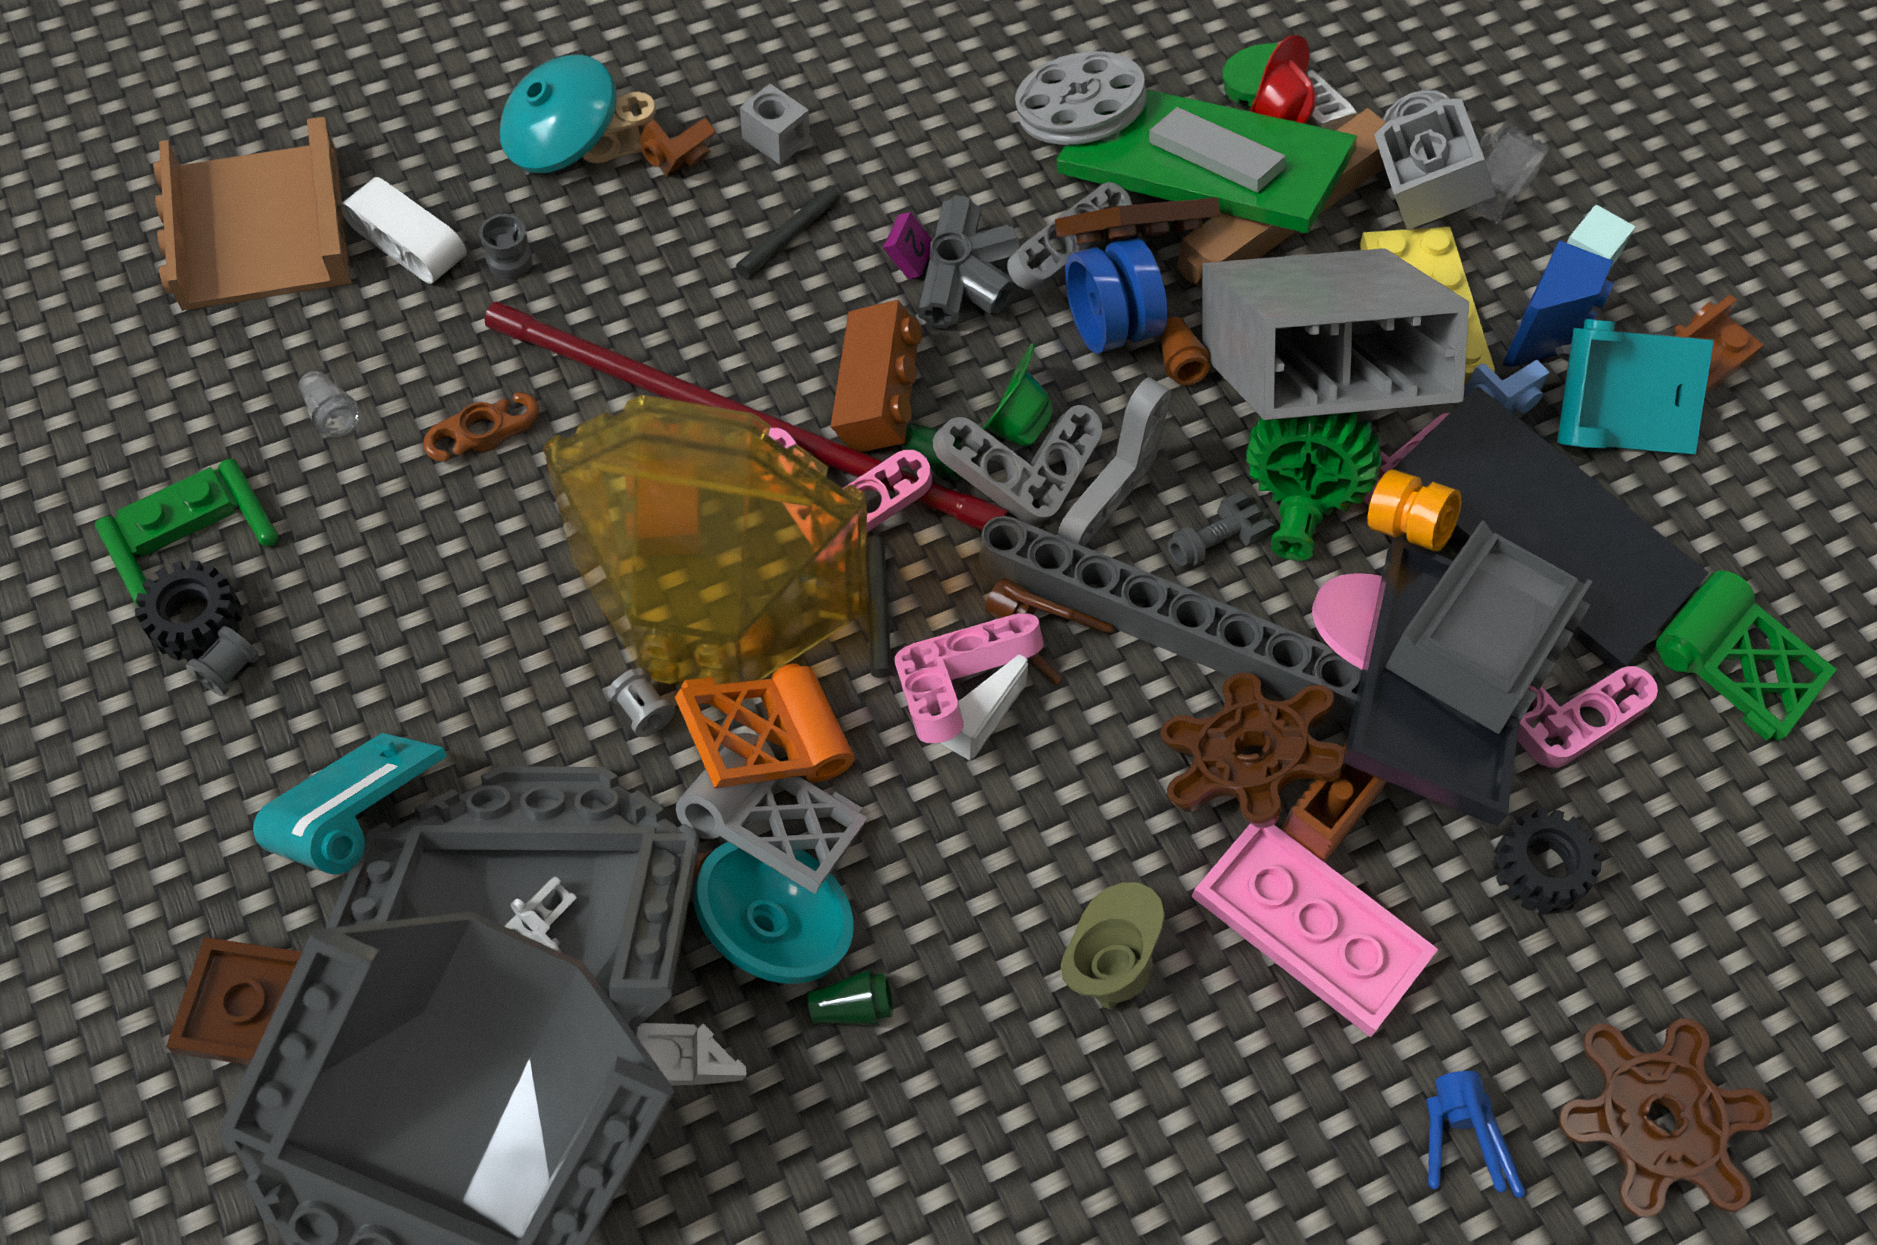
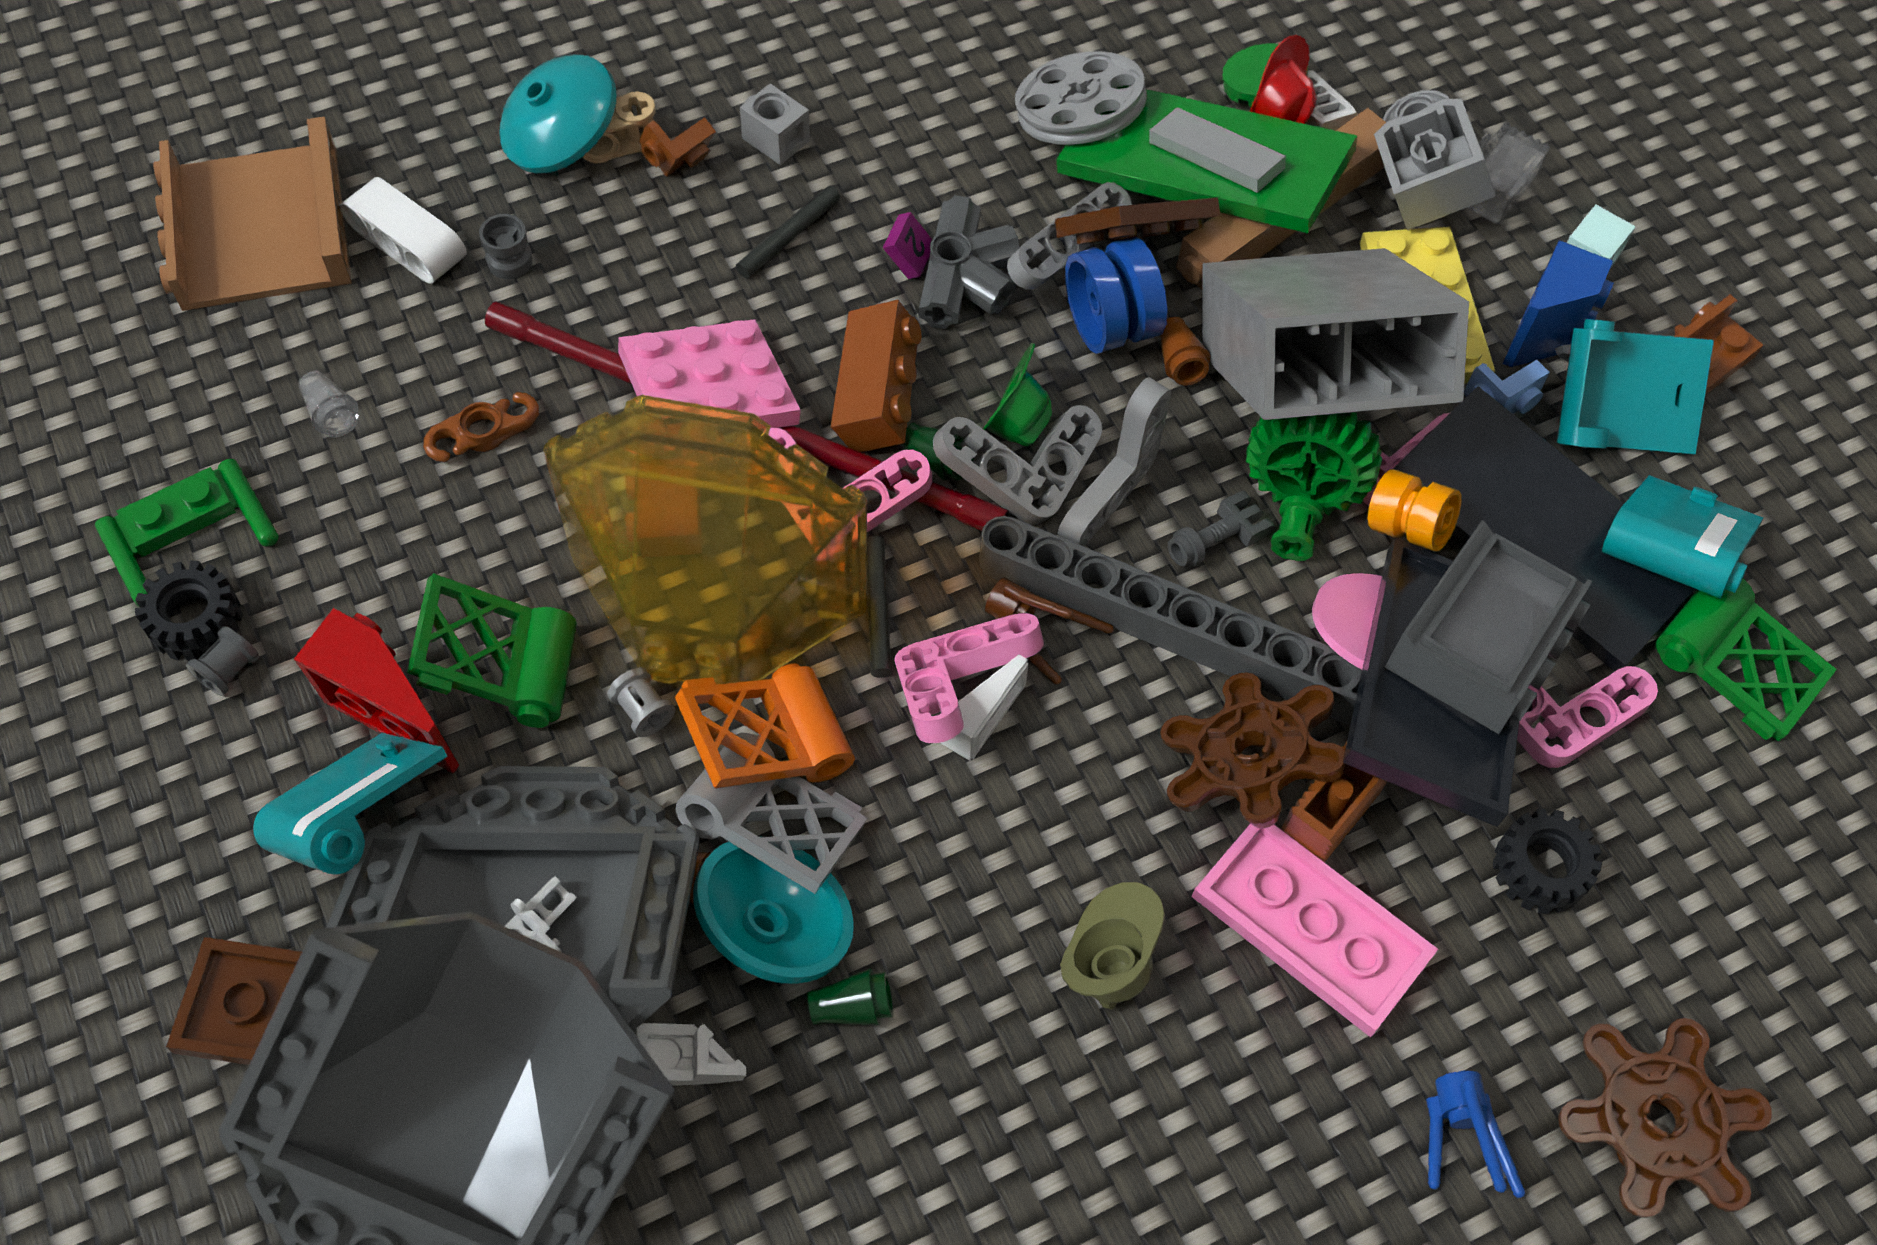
none -> red slope [294,608,459,773]
none -> green piece [407,573,577,728]
none -> bright pink plate [618,319,801,446]
none -> teal door [1602,475,1763,599]

